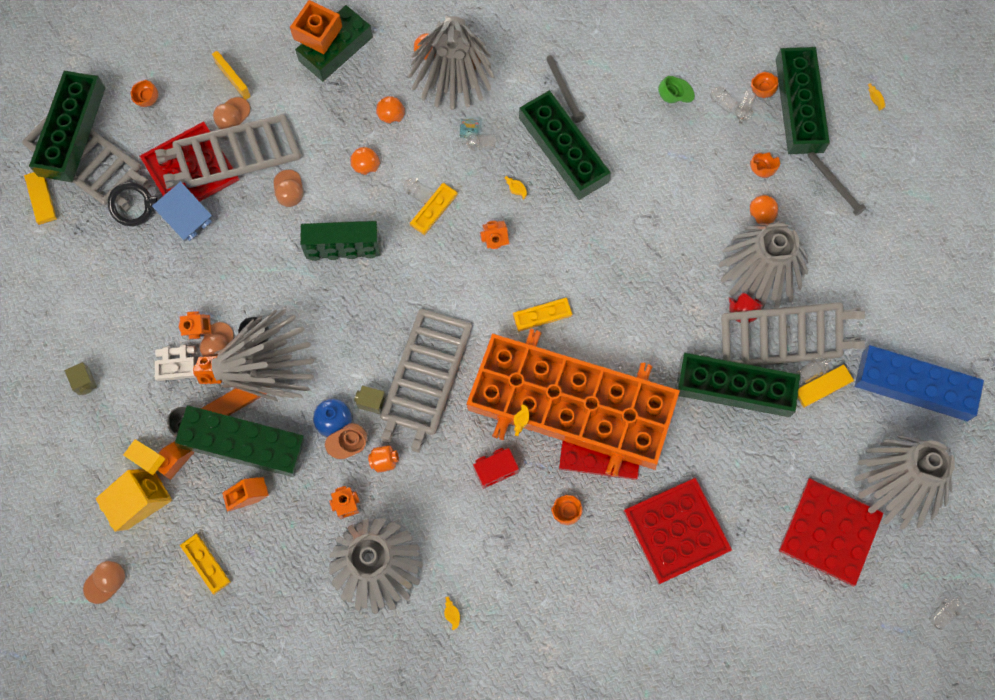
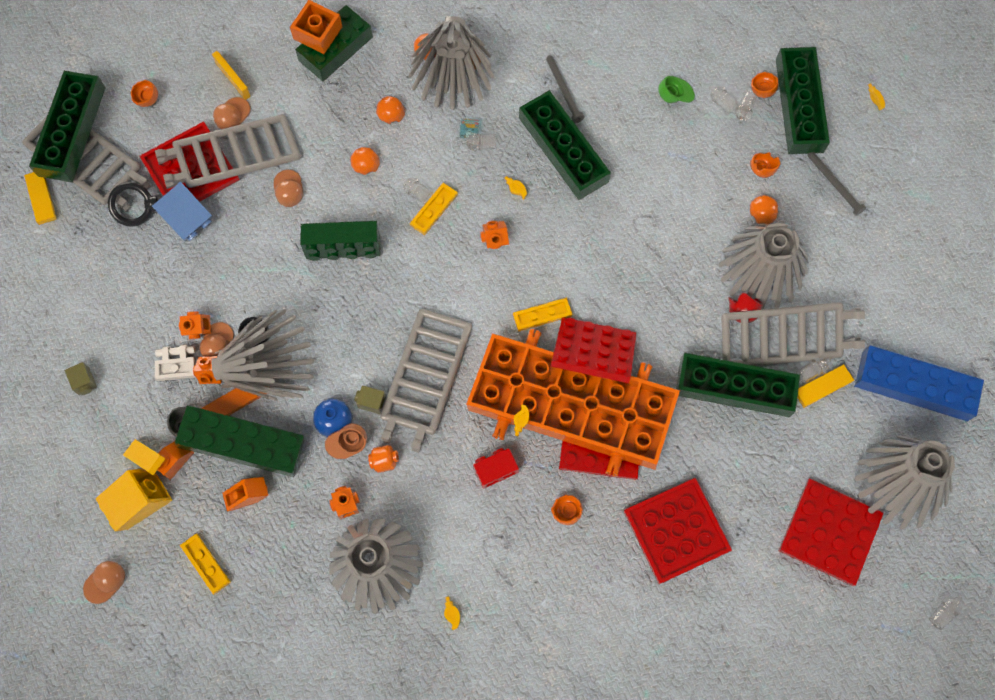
none -> red plate [551,317,636,383]

